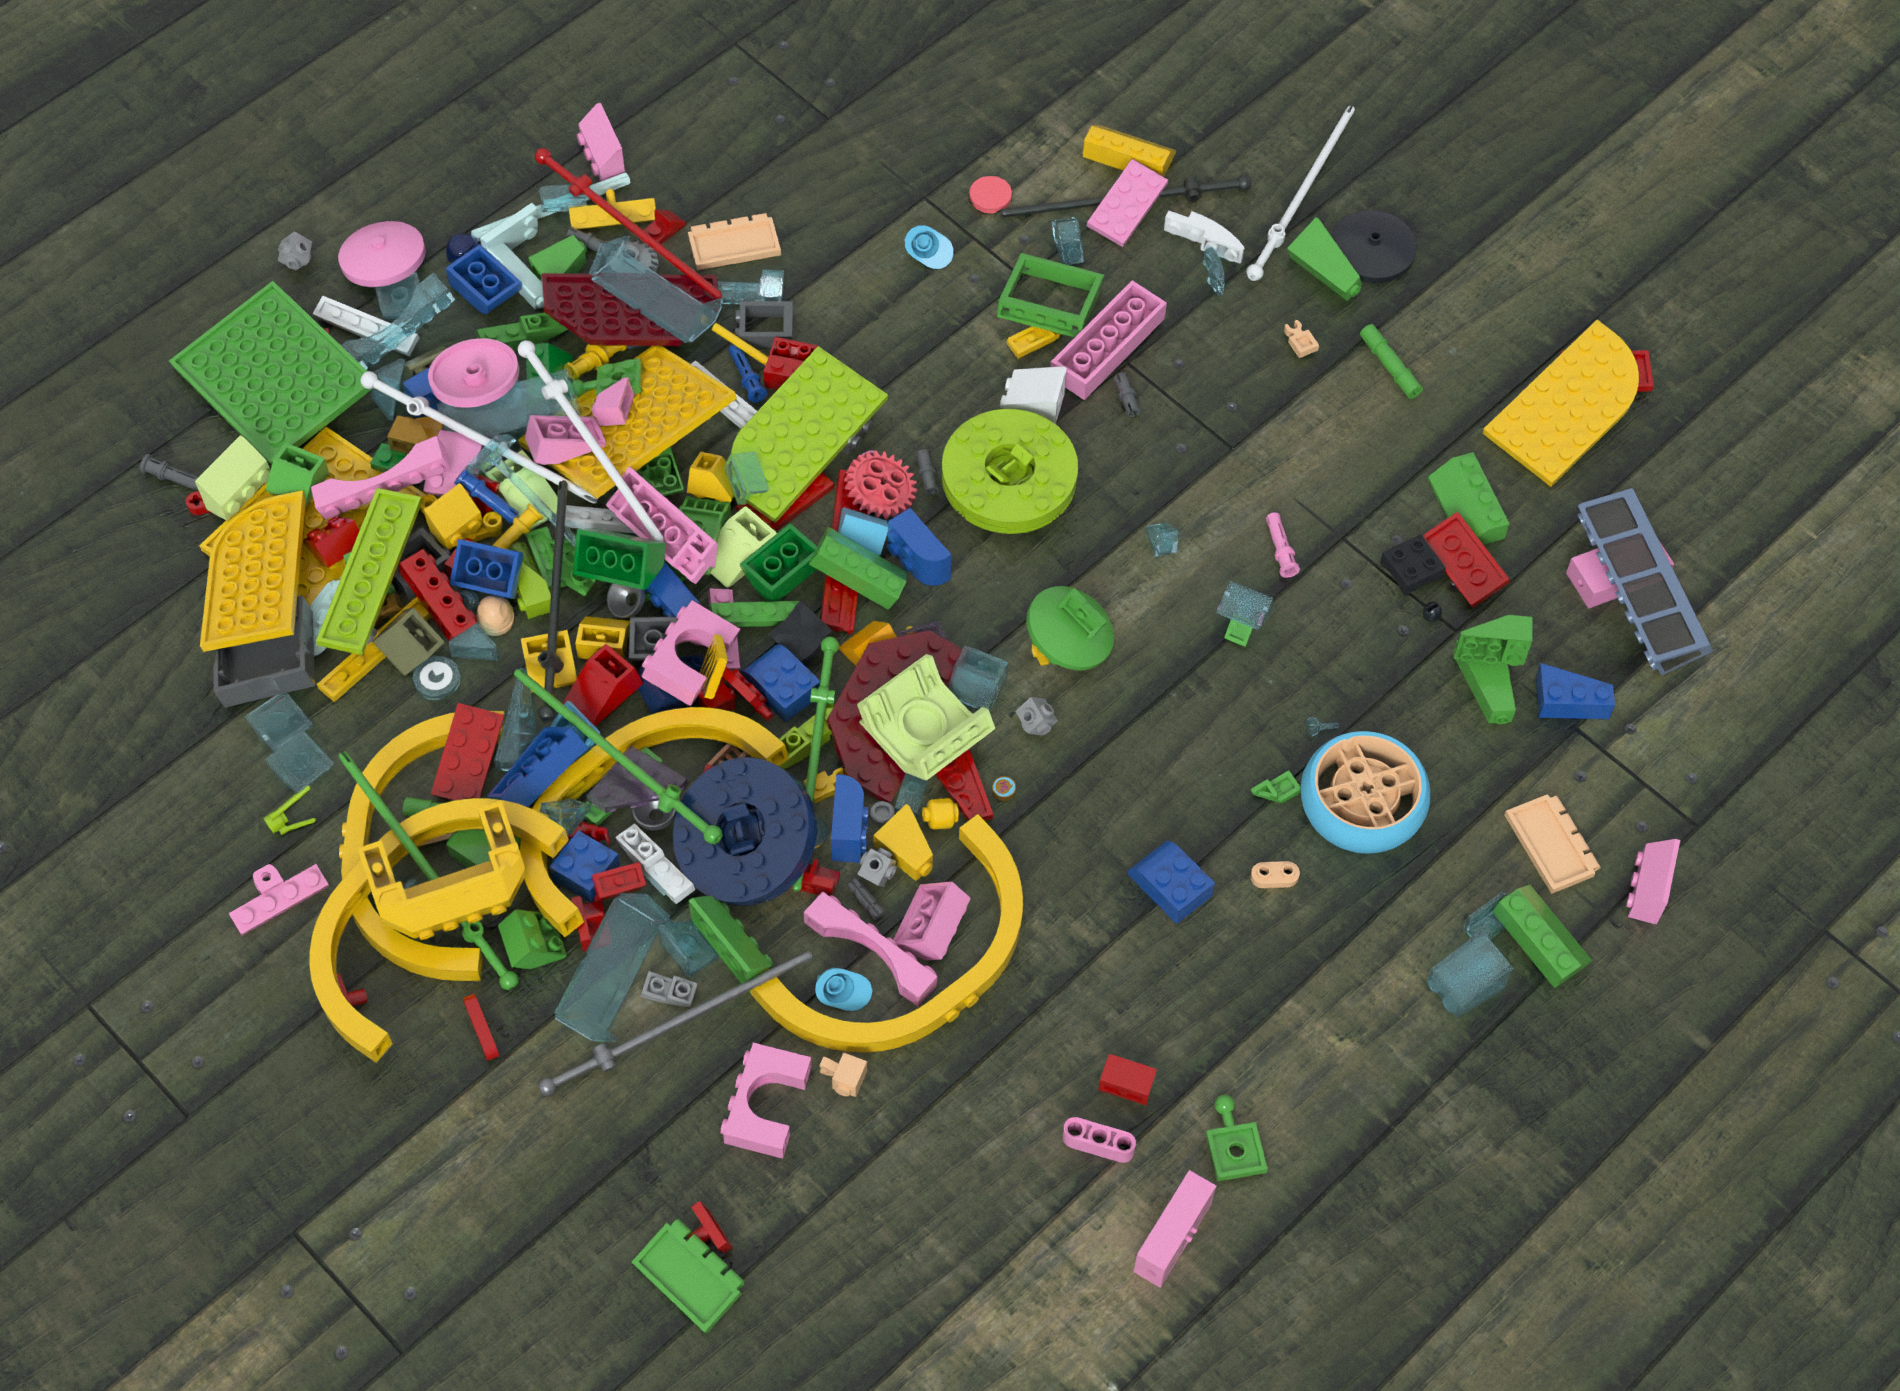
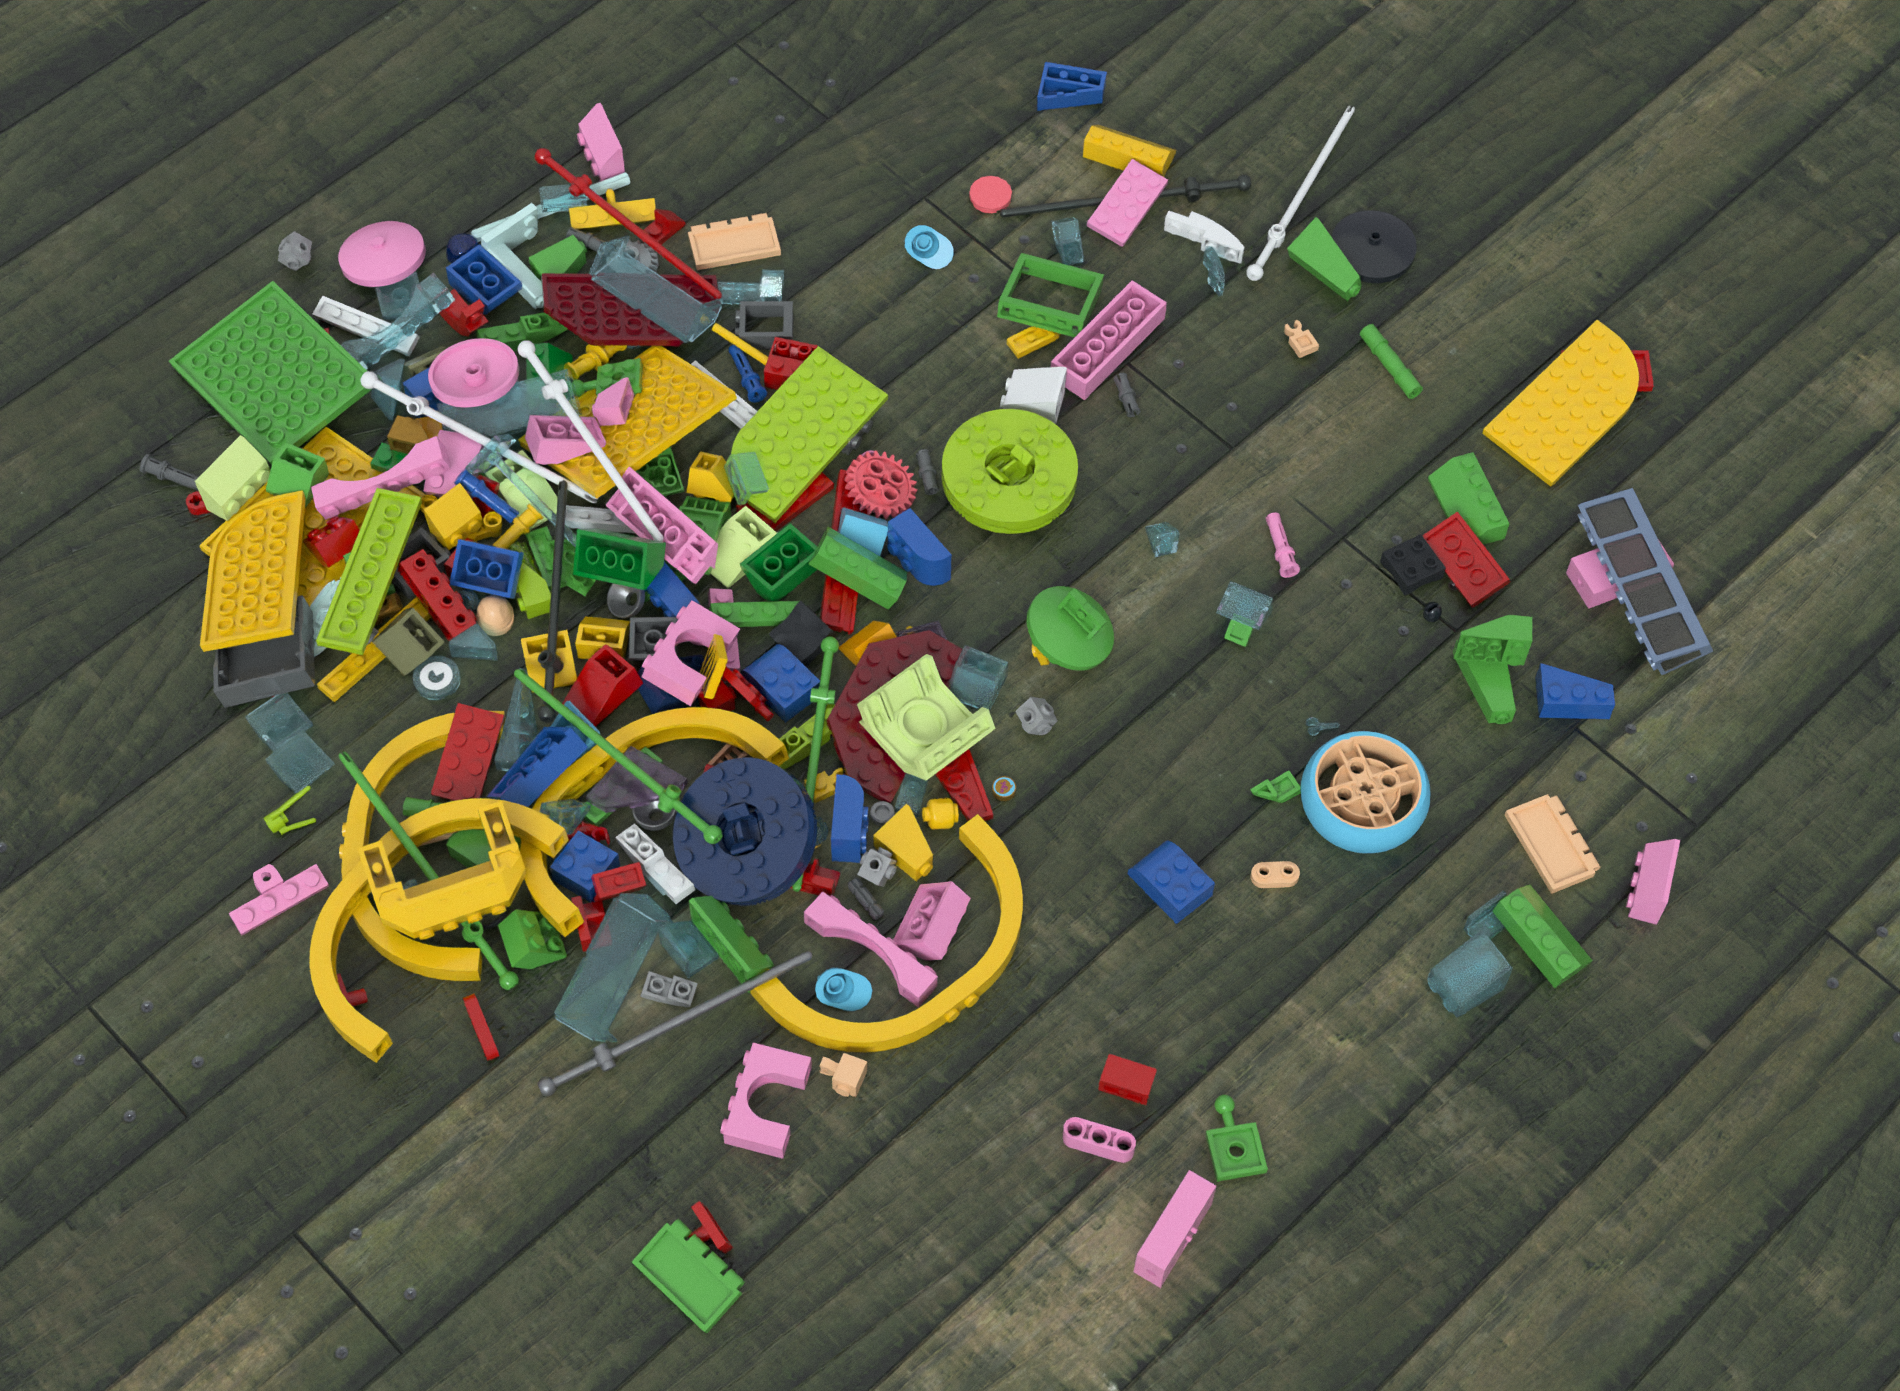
none -> red arch [435,289,488,336]
none -> blue wedge [1037,62,1107,111]

